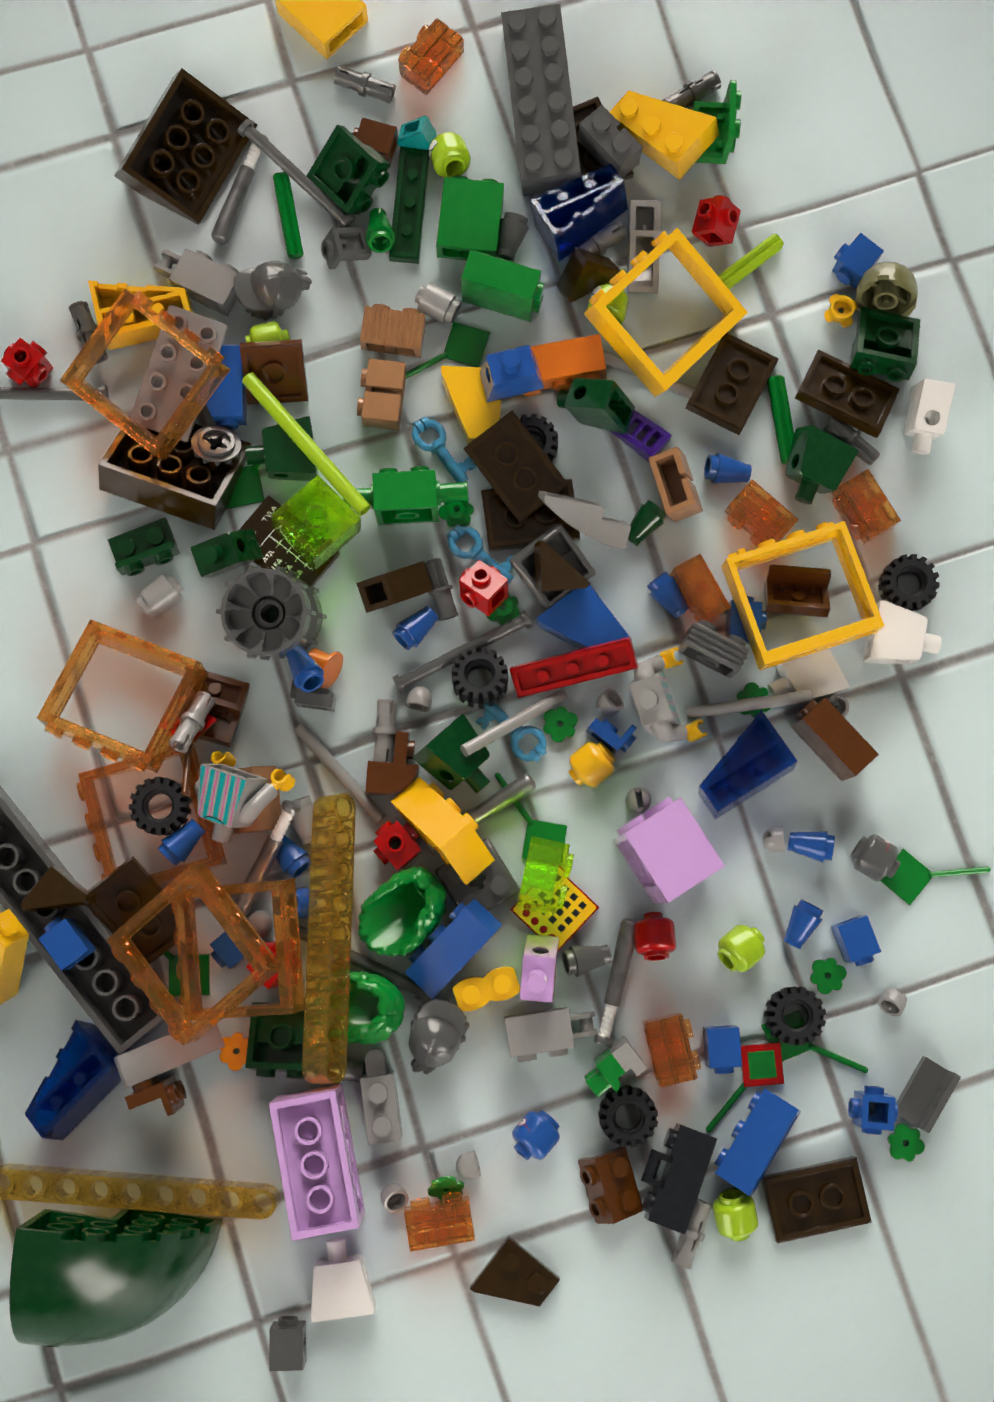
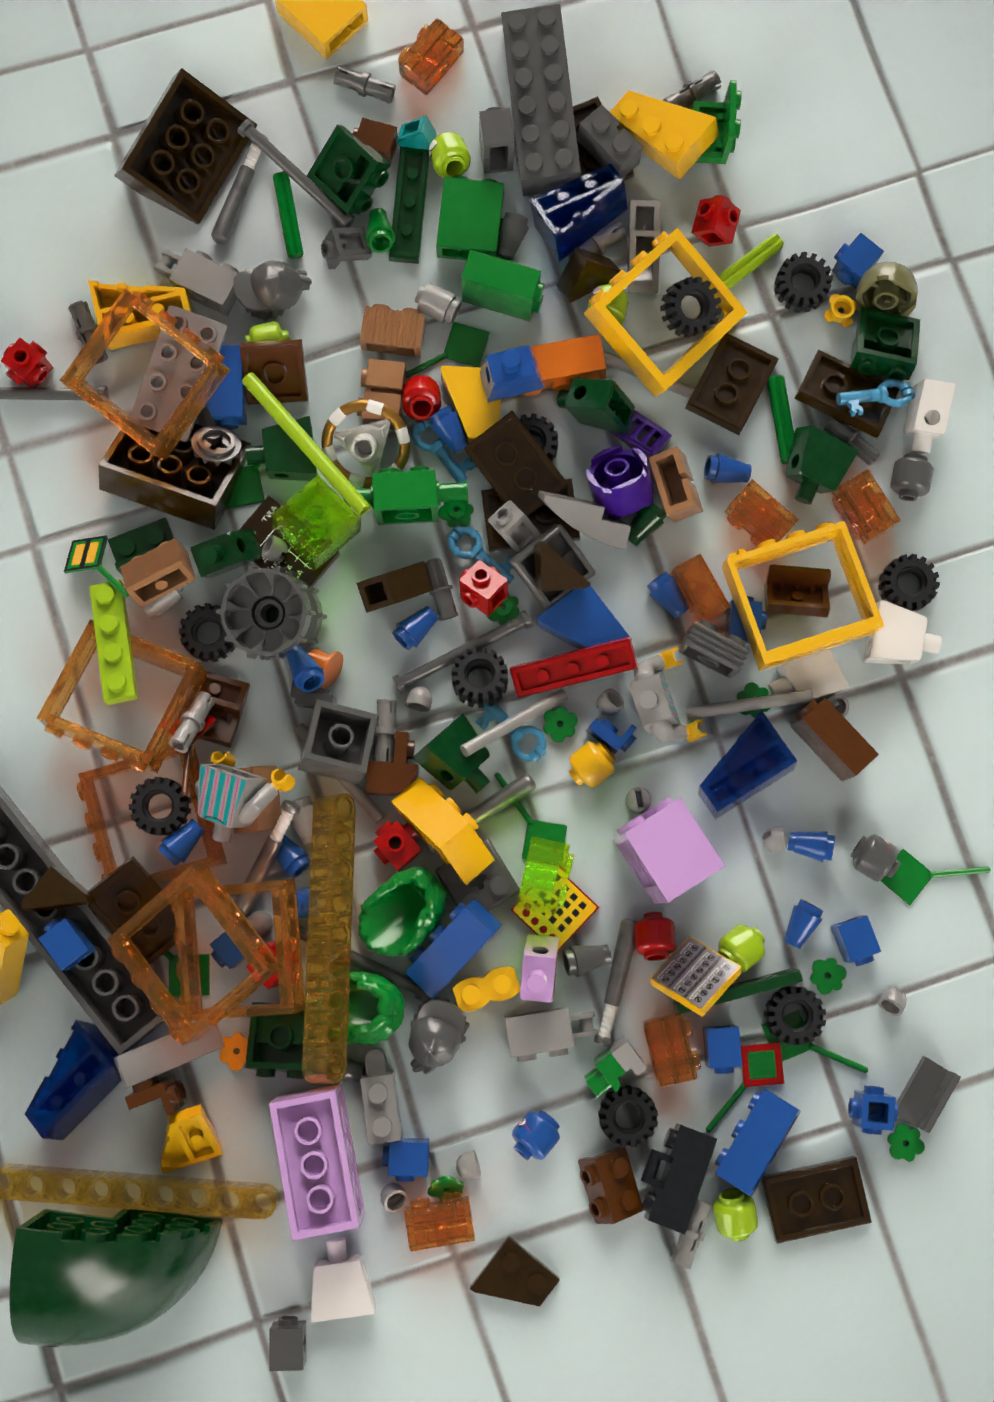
none -> piece [64,535,129,597]
none -> lime plate [89,579,139,706]
none -> medium nougat brick [120,538,195,607]
none -> yellow wing [161,1104,223,1174]
none -> black tyre [179,603,235,662]
none -> light grey hinge [261,535,288,562]
none -> dark grey brick [298,699,378,785]
none -> white piece [322,399,411,488]
none -> blue brick [382,1138,429,1182]
none -> red head [401,375,441,421]
none -> blue cone [429,406,469,454]
none -> dark grey piece [479,107,514,174]
none -> light grey bracket [488,500,541,553]
none -> dark purple brick [586,446,654,520]
none -> tile [650,936,741,1017]
none -> black tyre [660,277,721,337]
none -> dark green tile [672,968,803,1015]
none -> black tyre [774,252,833,313]
none -> dark azure piece [836,379,915,416]
none -> dark grey head [890,453,934,501]

